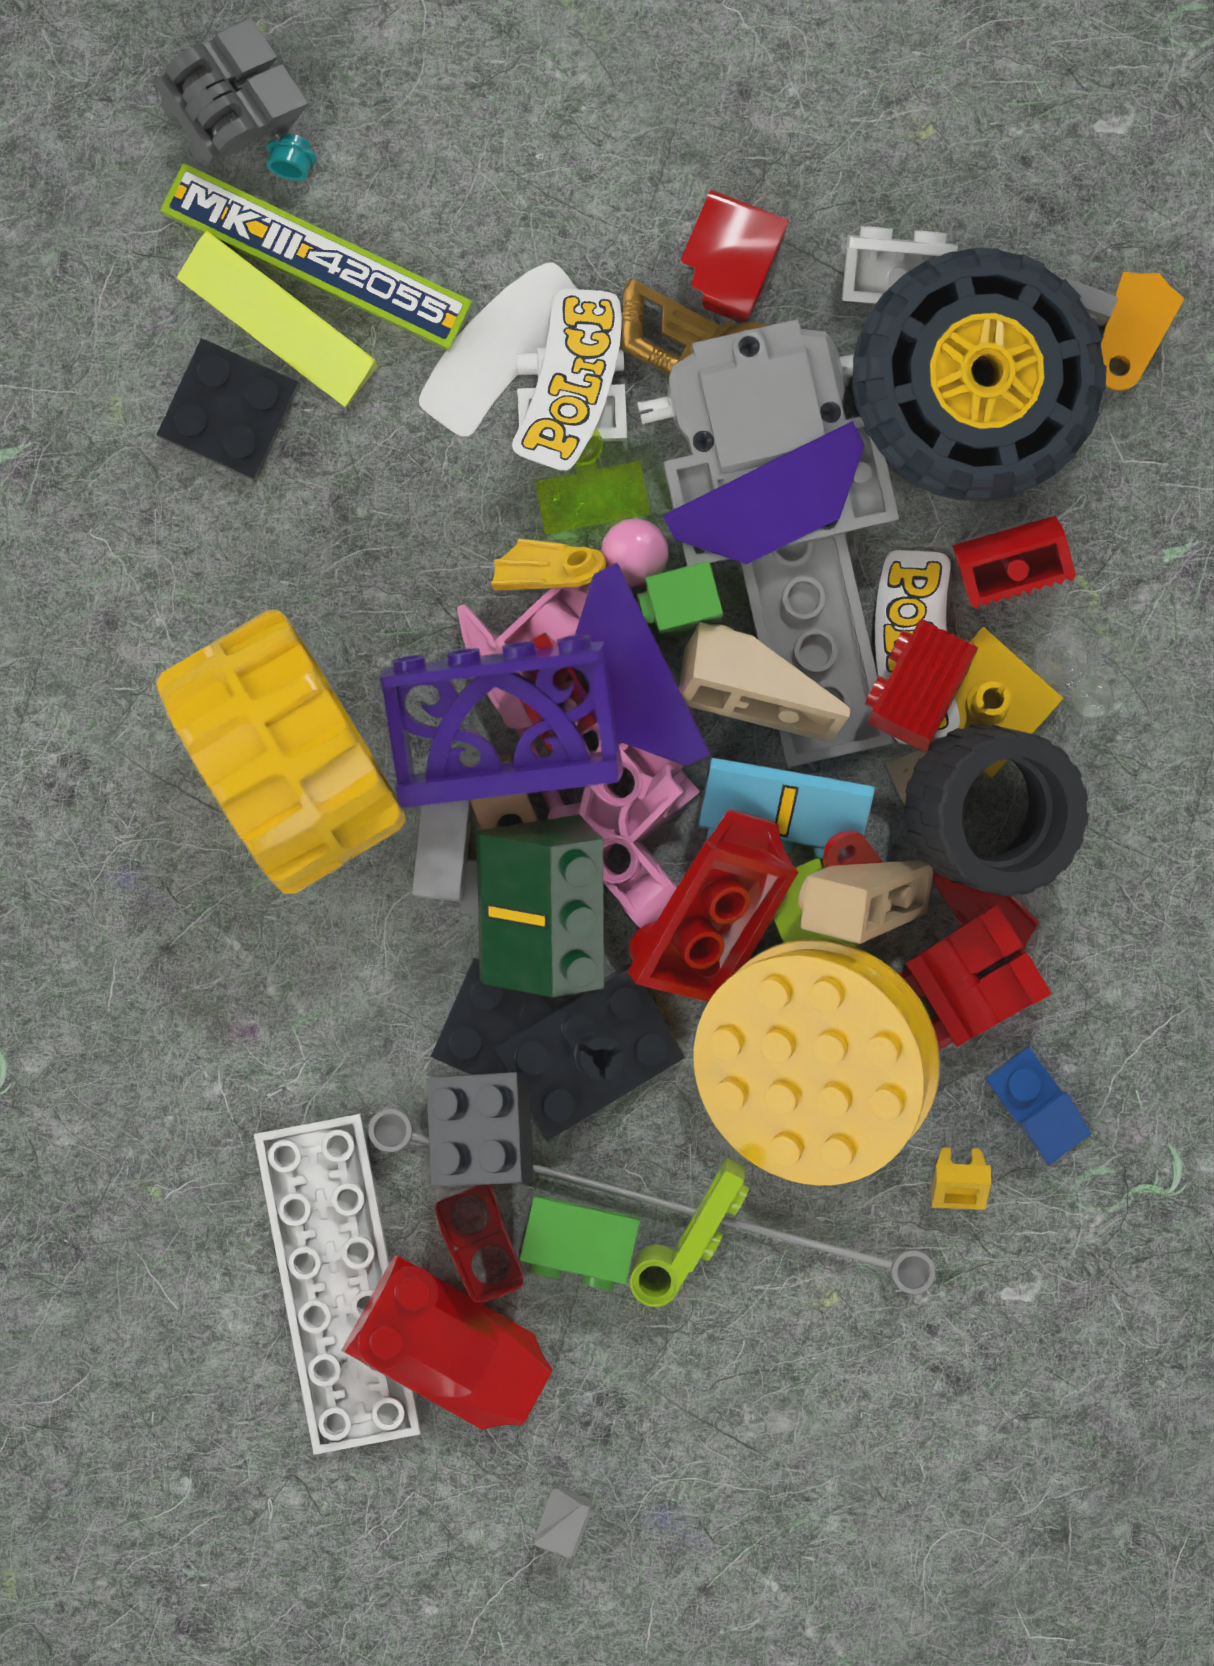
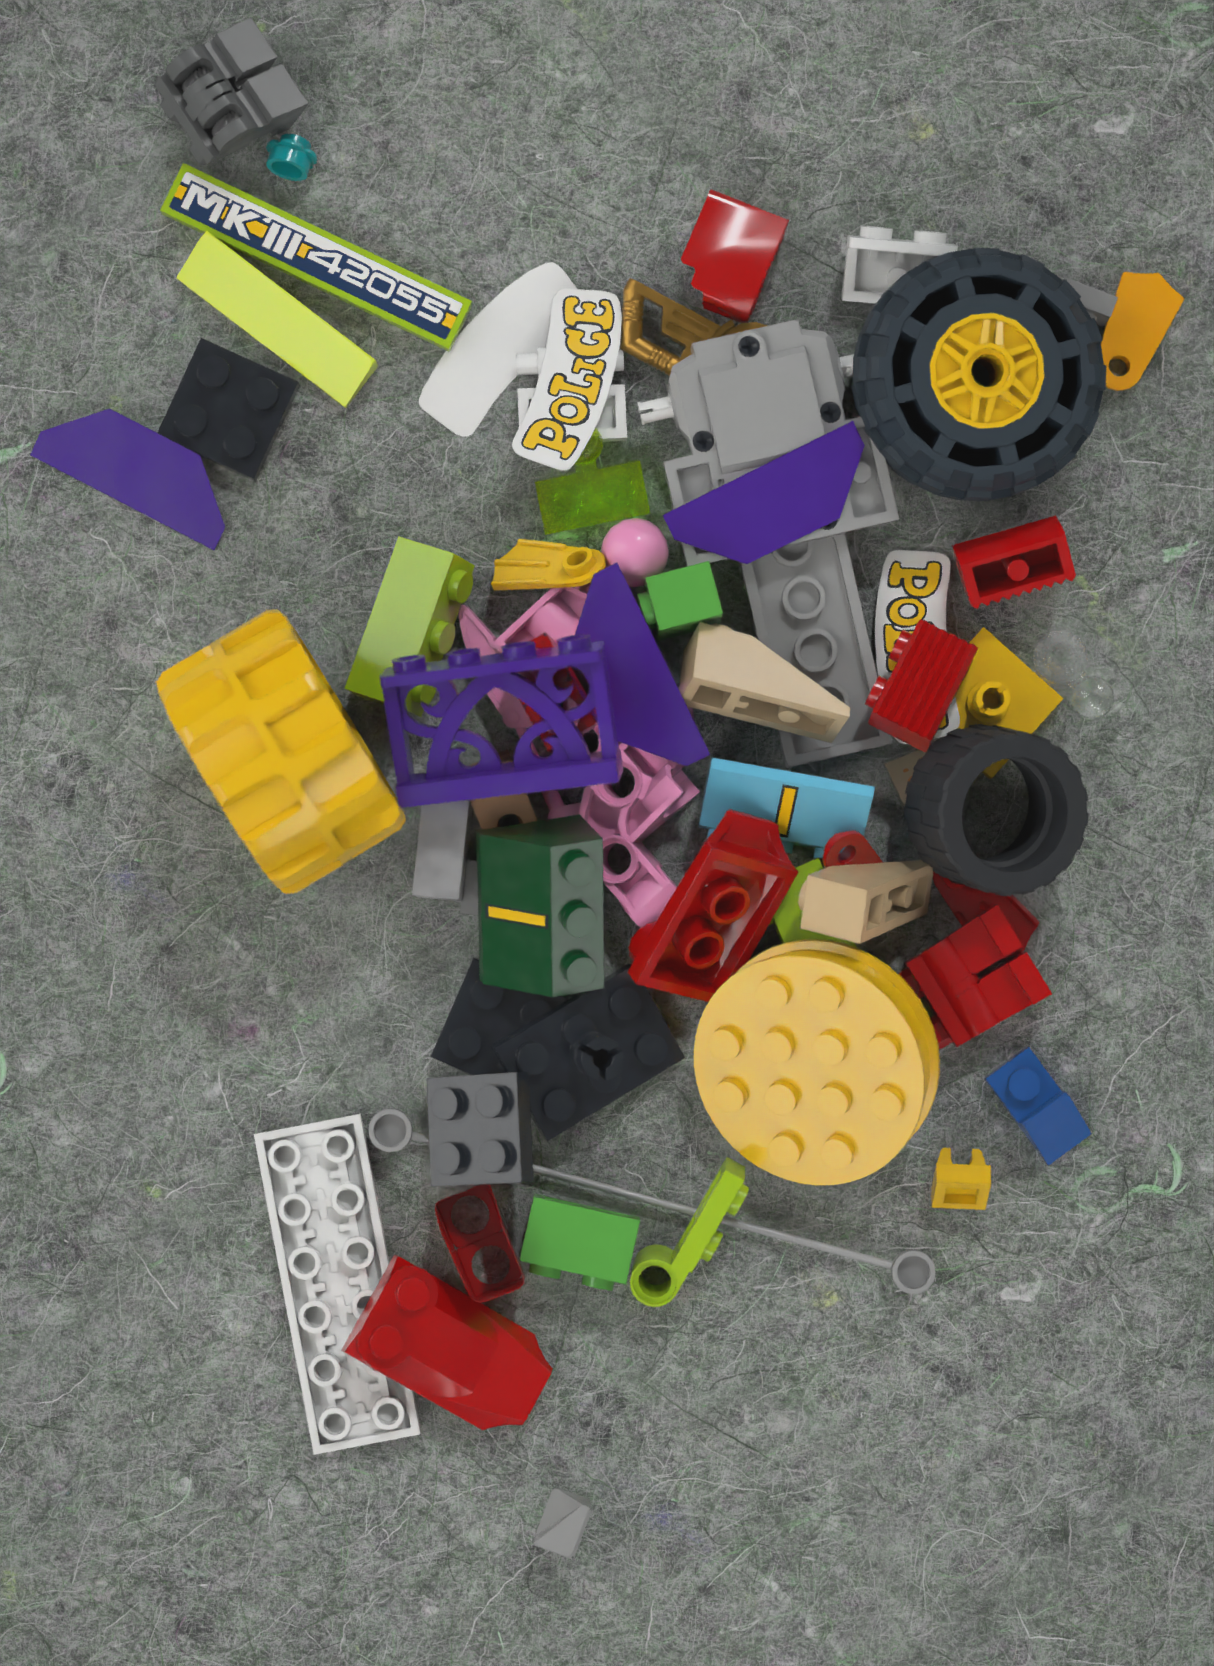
none -> dark purple sticker [30,408,225,551]
none -> lime brick [344,536,475,717]

